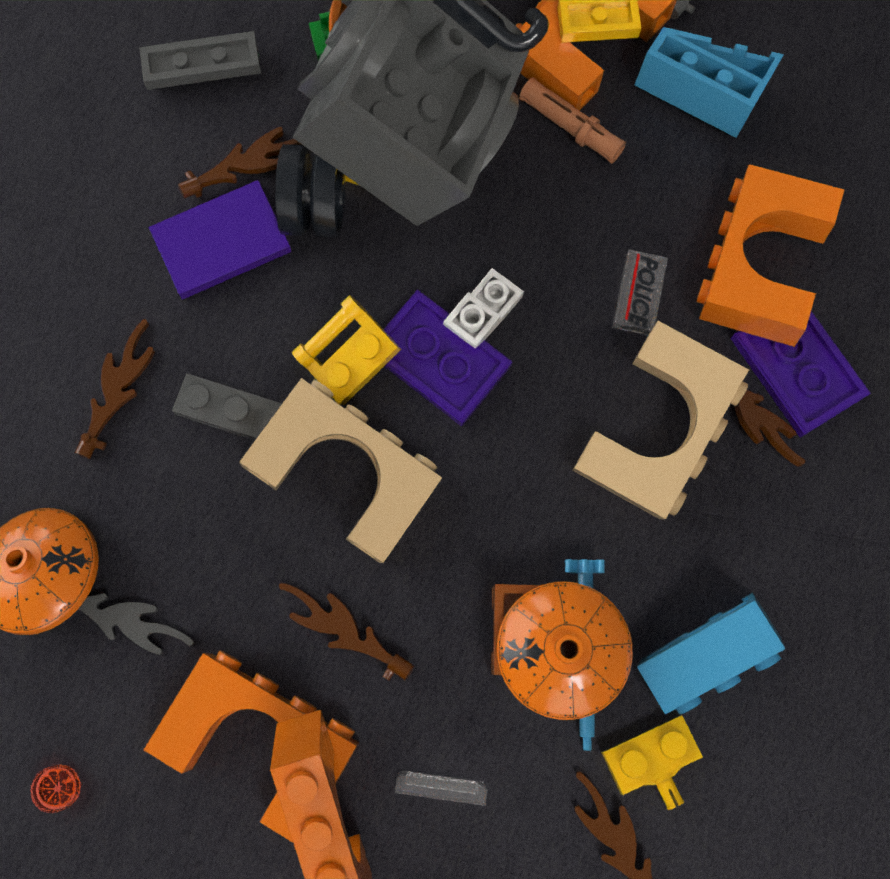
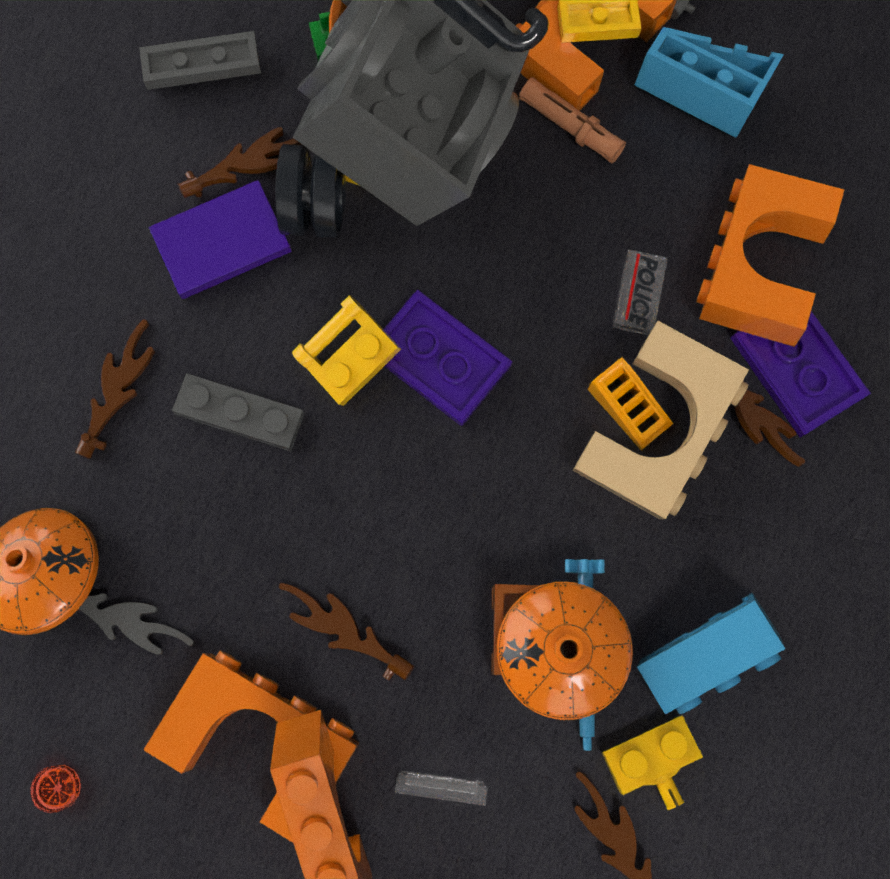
tan arch [240,378,442,563] -> none
white slope [443,268,524,349] -> none
none -> light orange slope [587,357,673,450]

